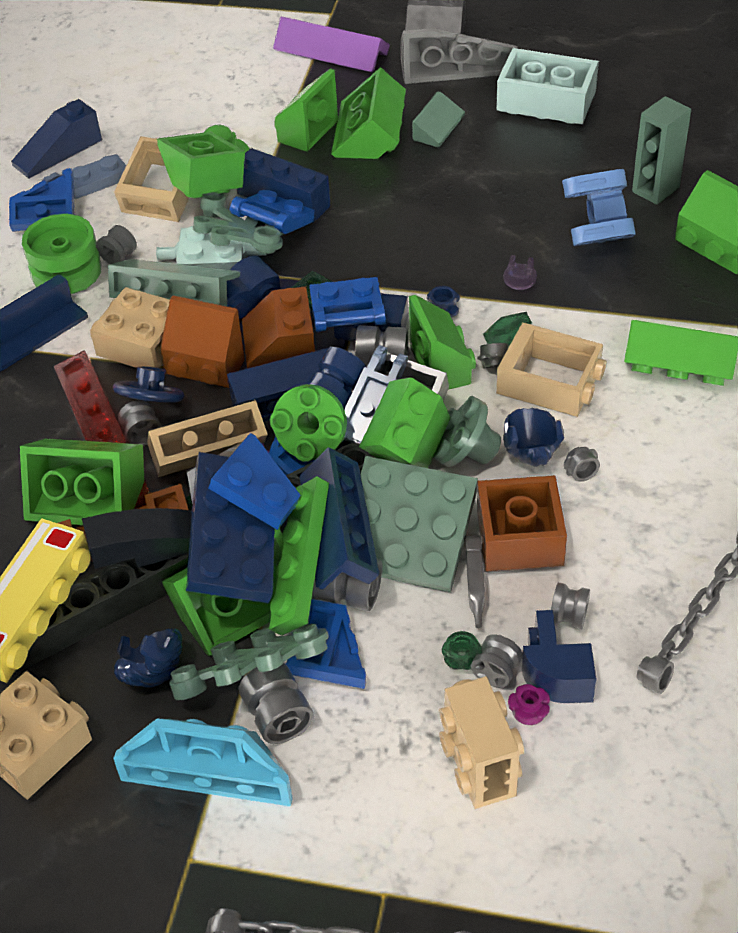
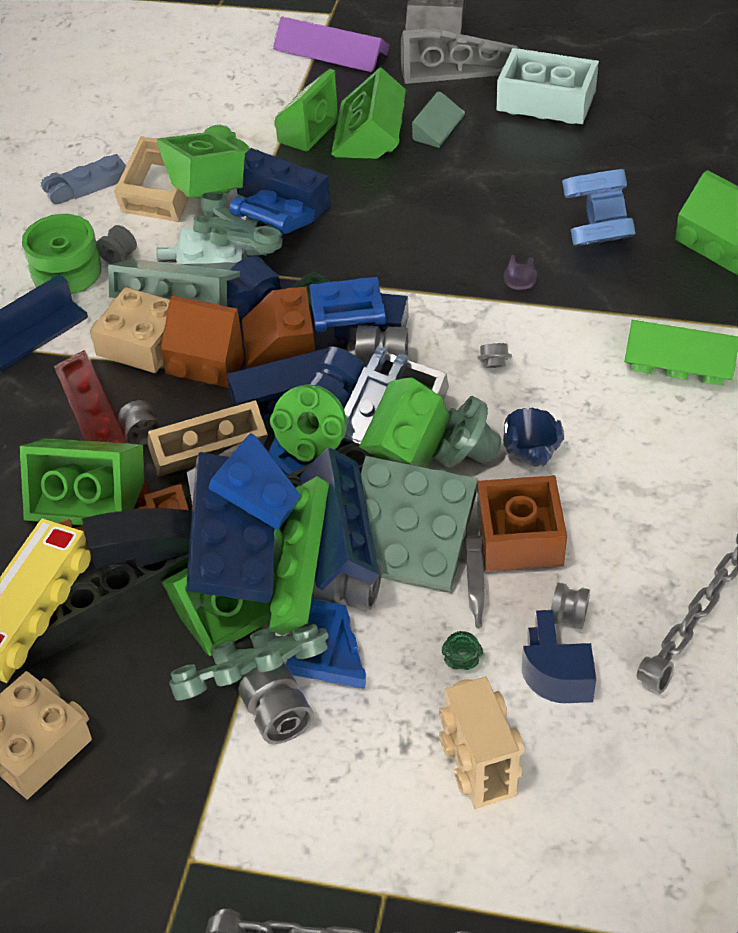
blue wing [9,168,74,232] -> none
dark blue slope [11,99,102,179] -> none
dark blue piece [113,366,184,402] -> none
dark blue hair [114,628,183,687] -> none
medium azure wedge [114,718,292,807] -> none
bright green slope [409,294,476,390] -> none
dark blue plate [427,286,460,317] -> none
flat silver wheel [471,634,523,688] -> none
clear green plate [483,312,532,345] -> none
tan window [497,323,607,417] -> none
magenta plate [508,684,550,725] -> none
flat silver plate [564,447,600,481] -> none
sand green brick [632,96,691,205] -> none

